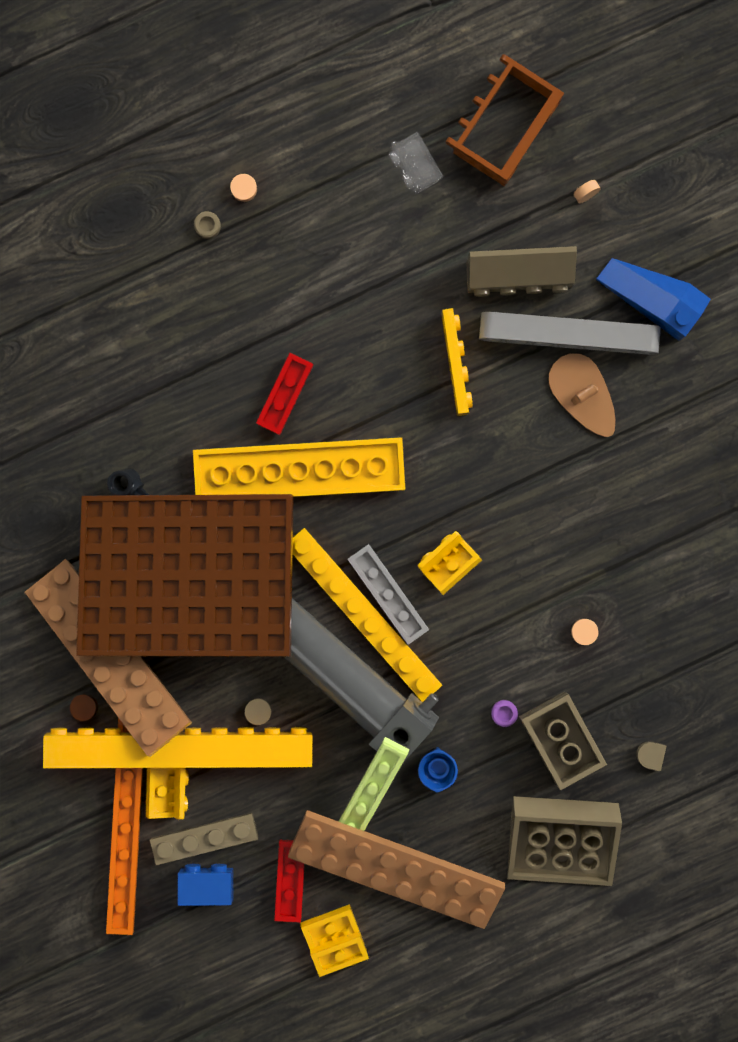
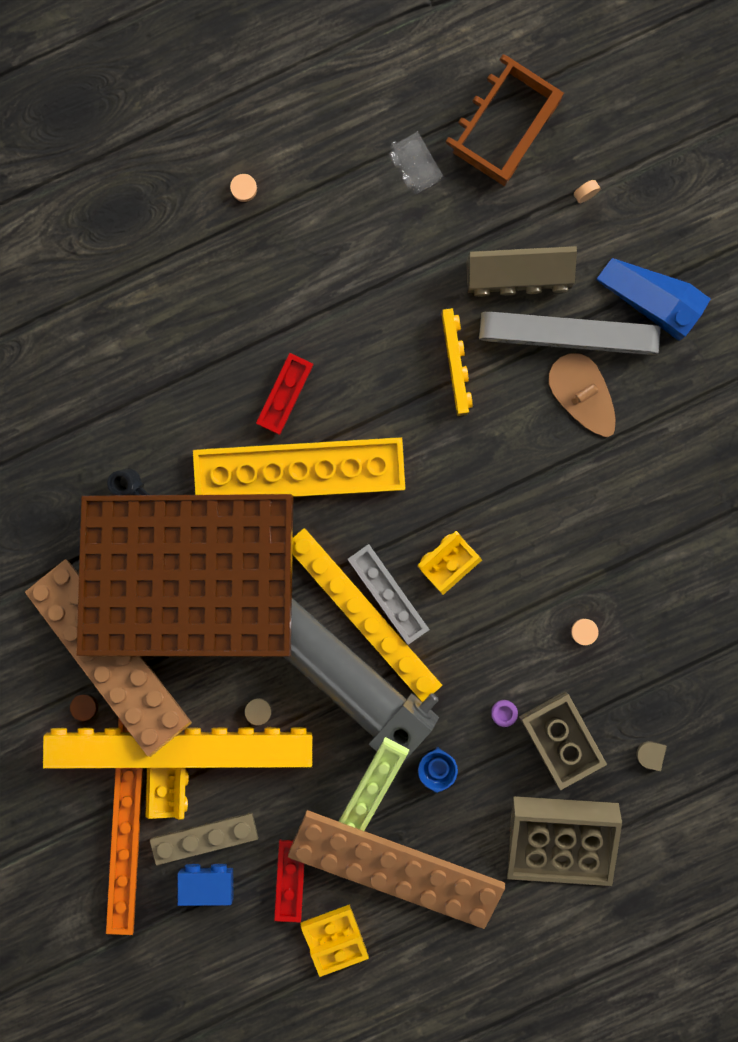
dark tan tile [194,211,221,239] -> none

